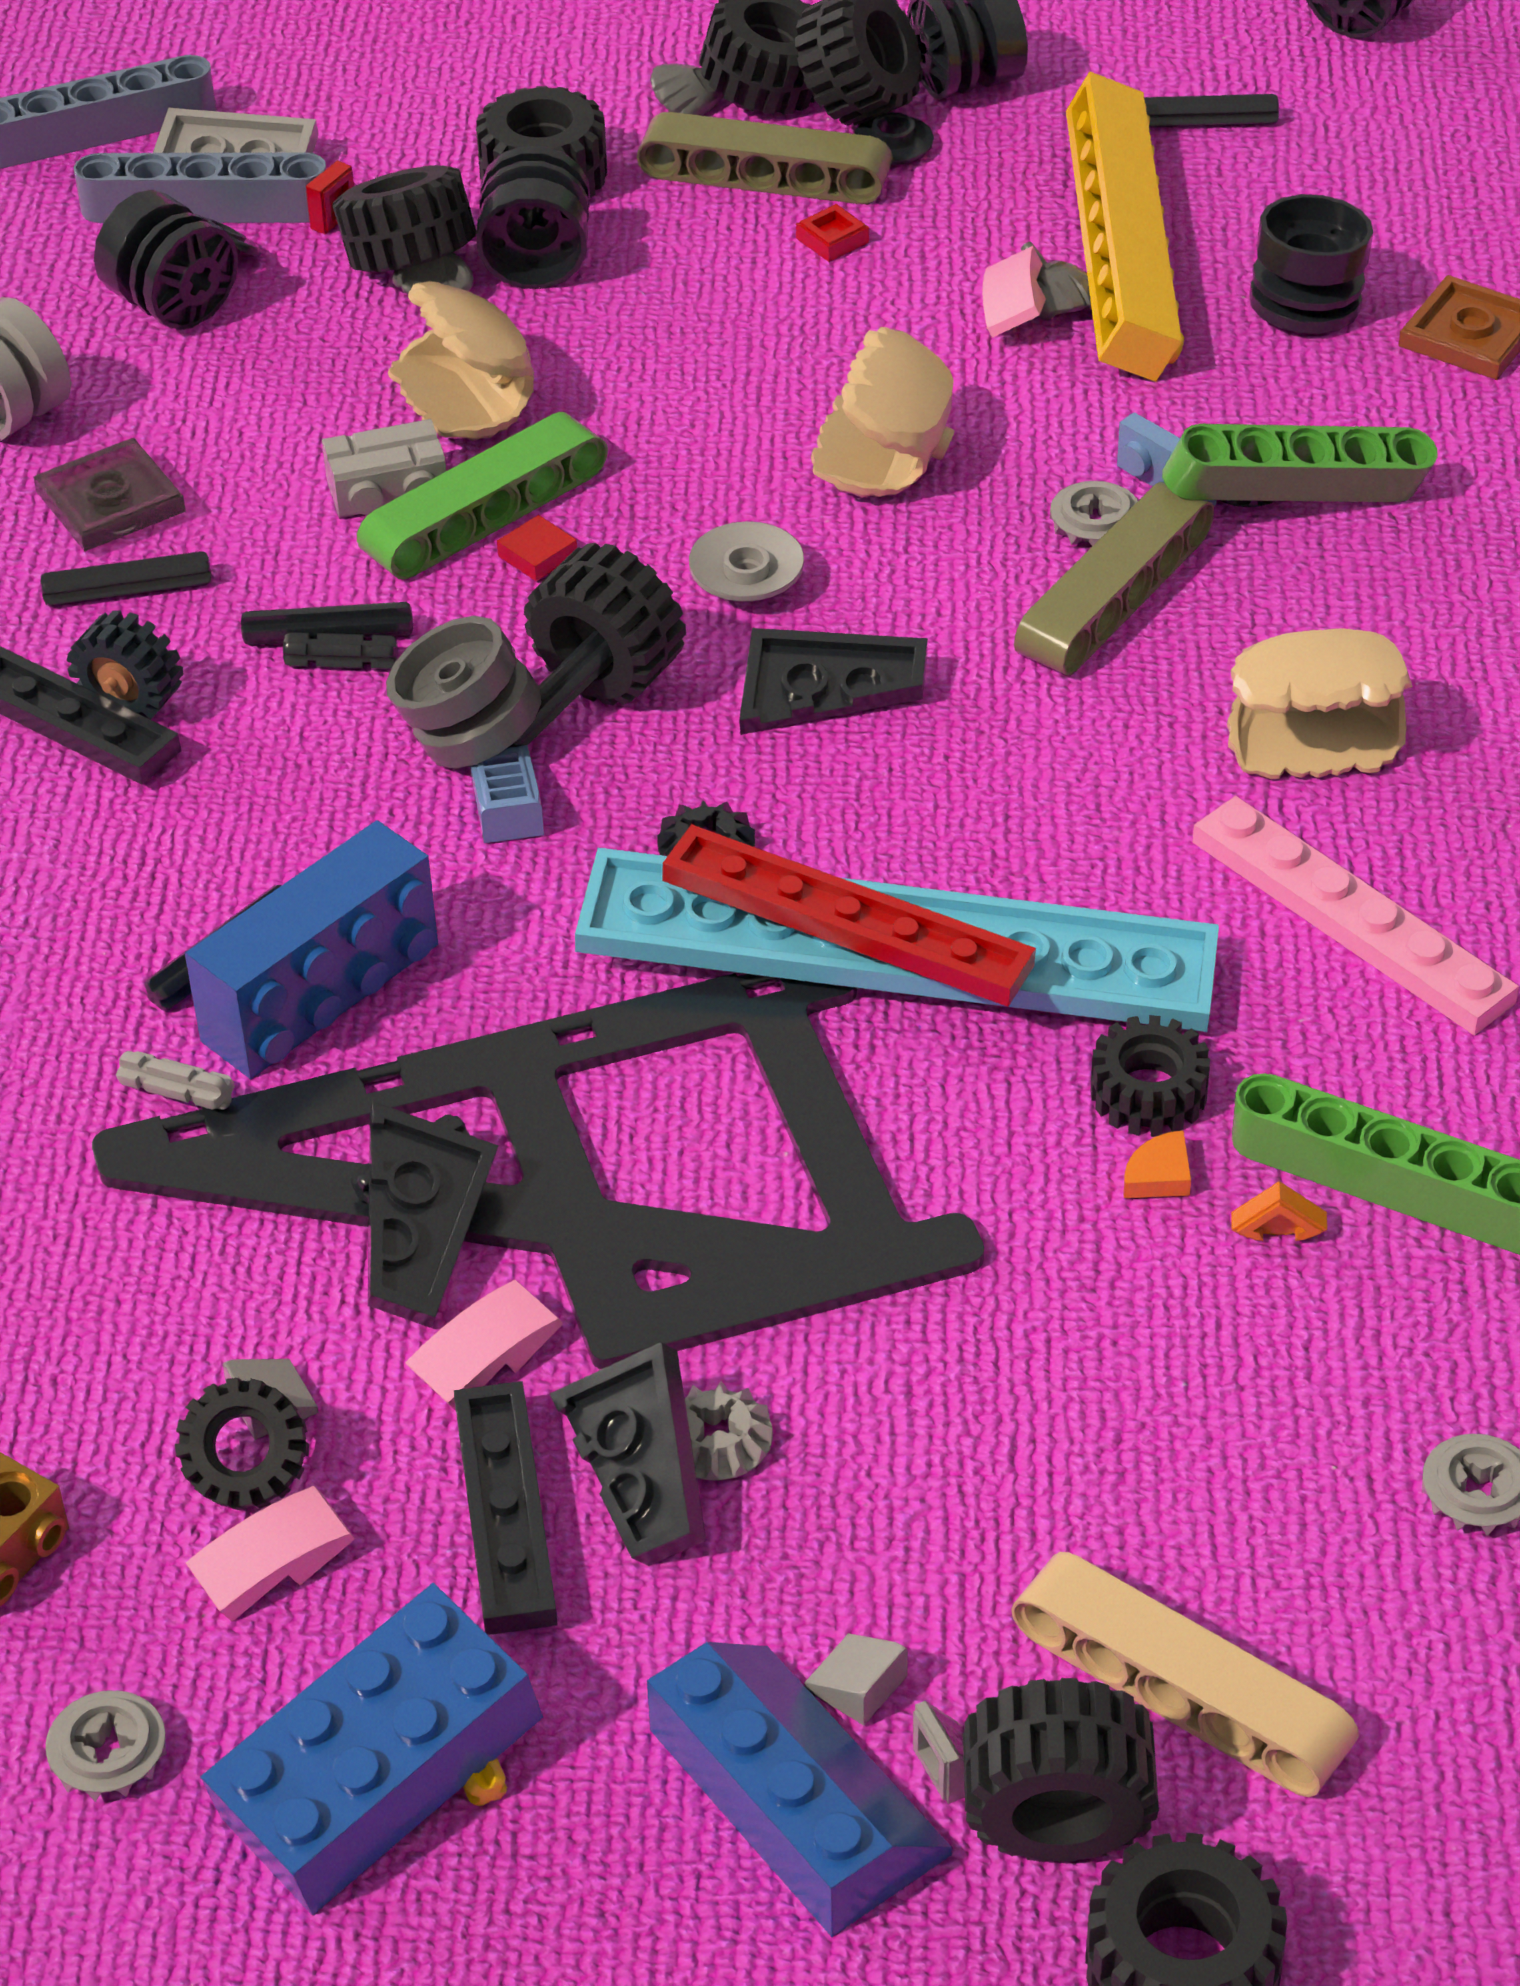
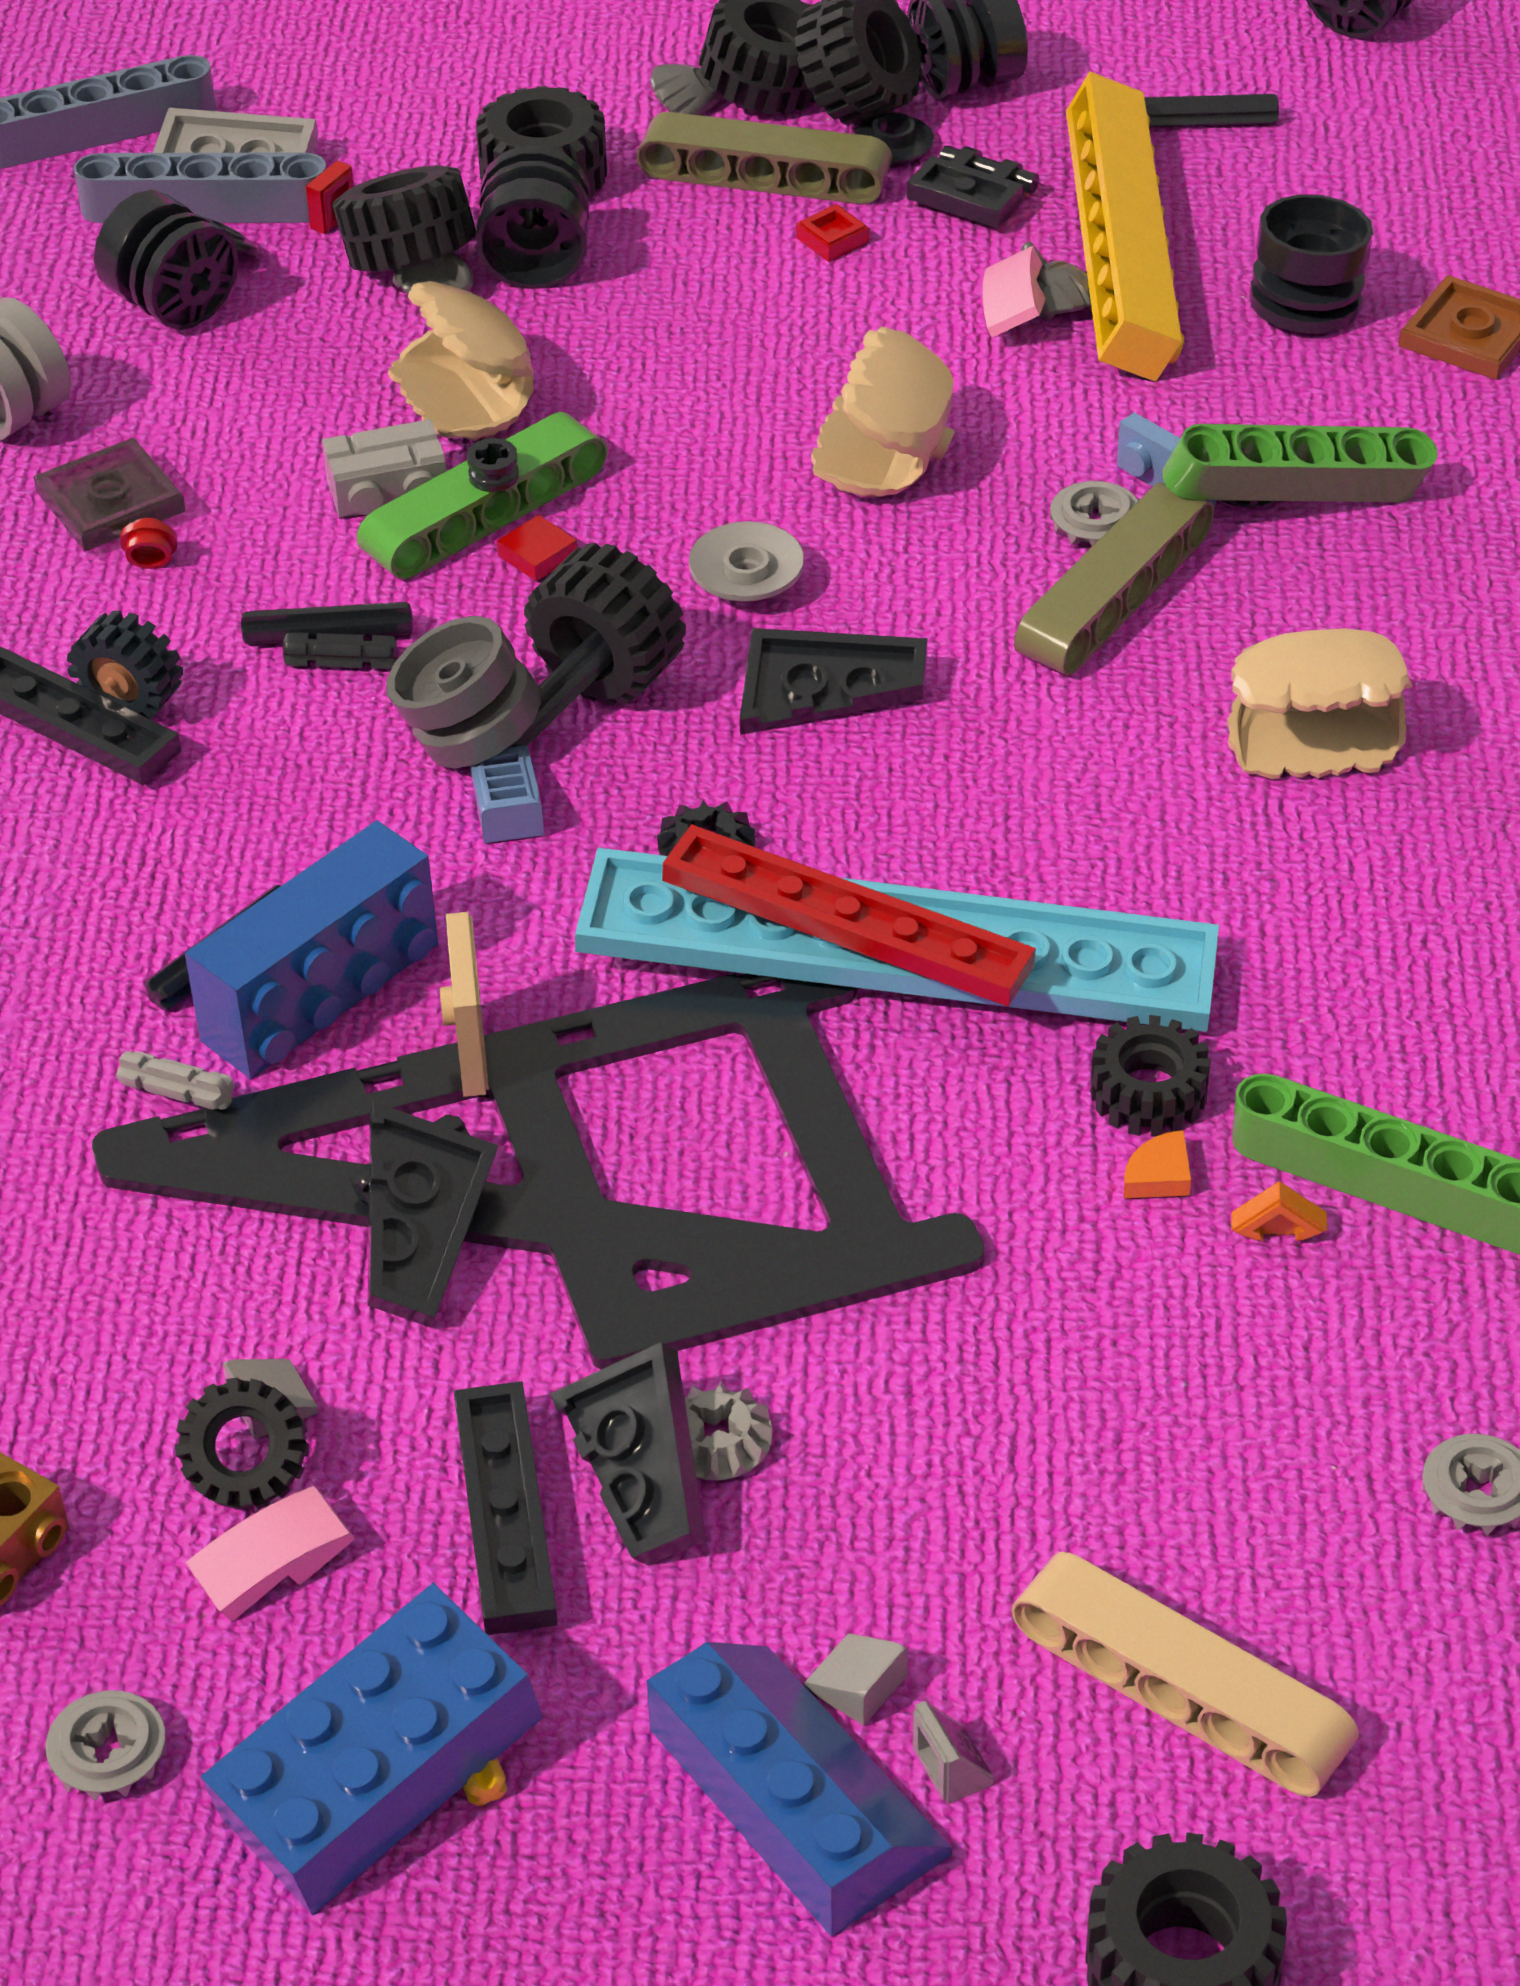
black axle [40,551,211,606] -> none
bright pink slope [405,1280,563,1411] -> none
black tyre [963,1678,1159,1863] -> none
bright pink plate [1193,796,1519,1036] -> none
none -> red plate [120,518,178,569]
none -> tan plate [440,912,489,1097]
none -> black bush [467,438,519,492]
none -> black plate [907,145,1039,228]

